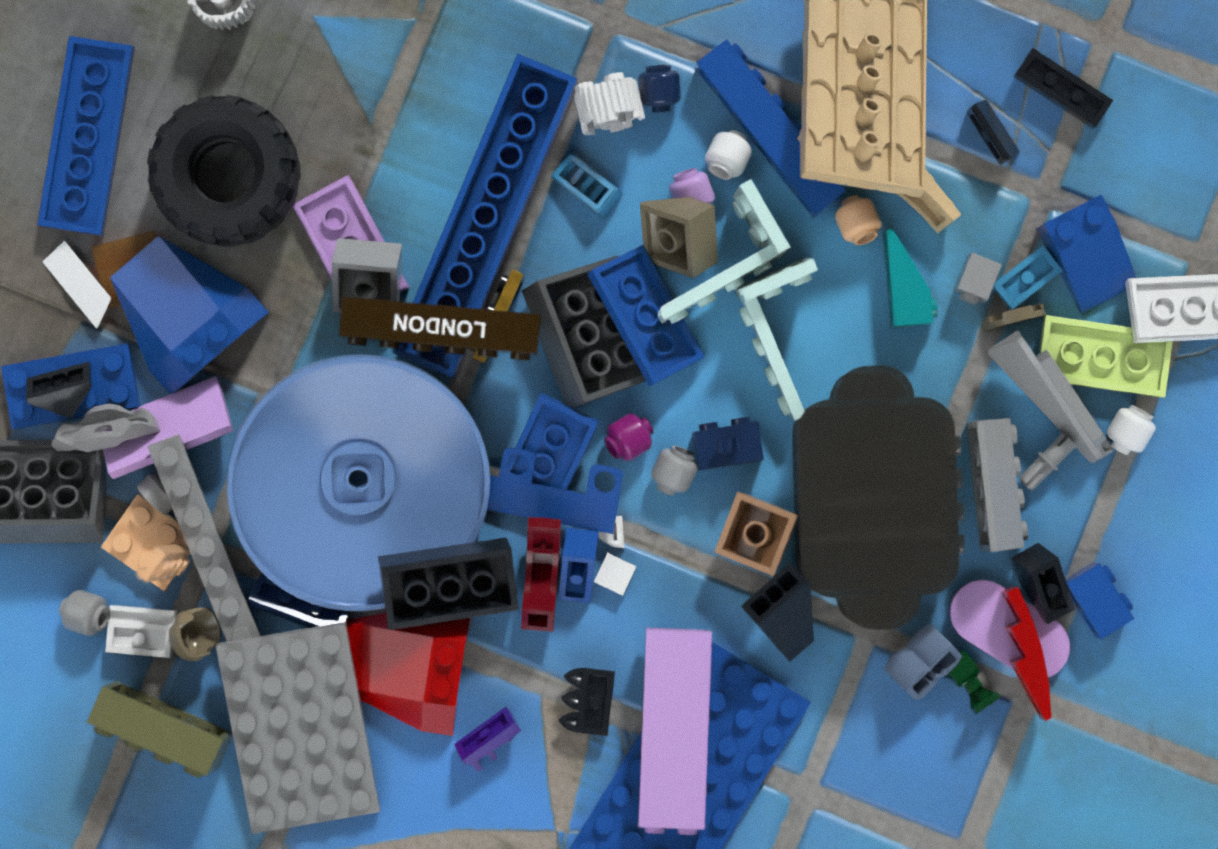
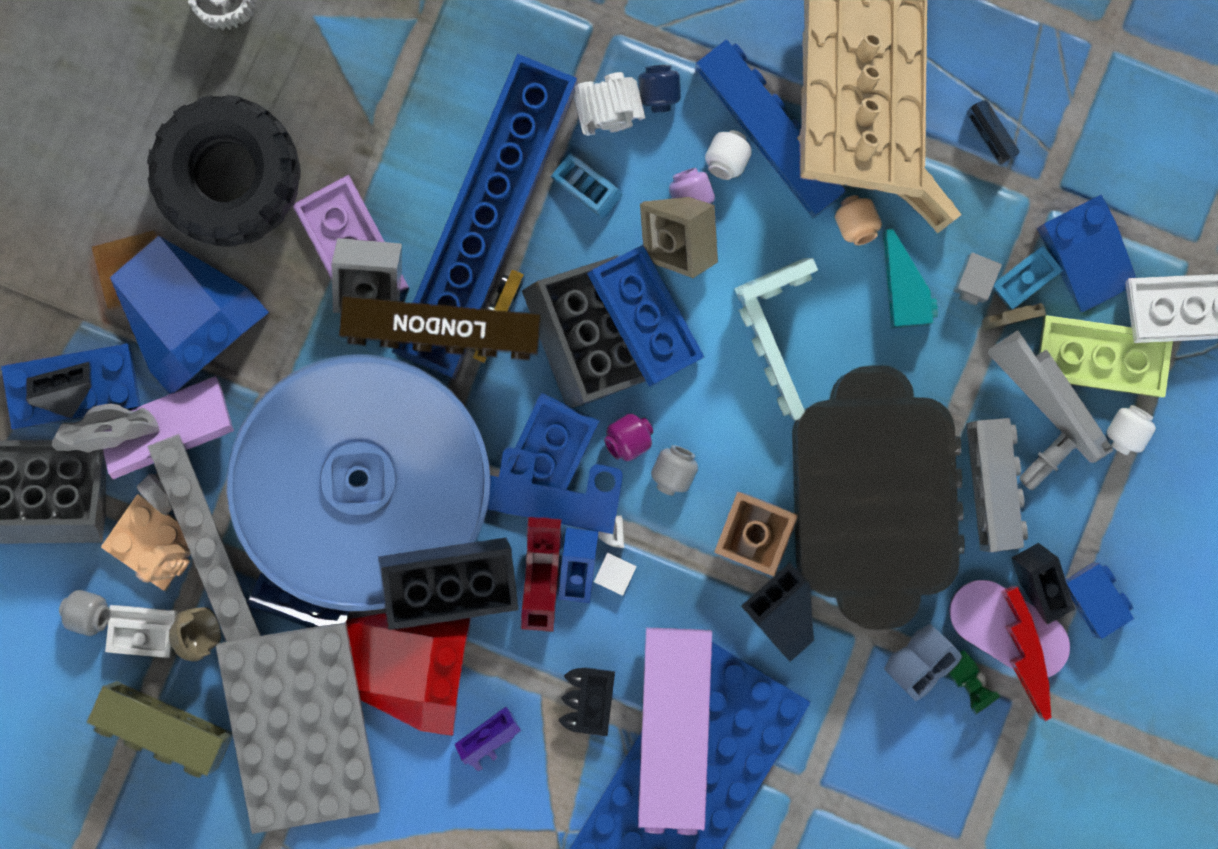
blue plate [37,36,135,236] -> none
white sticker [43,241,111,329] -> none
light aqua bracket [658,179,790,324] -> none
dark blue brick [693,417,764,471] -> none
black plate [1013,48,1113,129] -> none

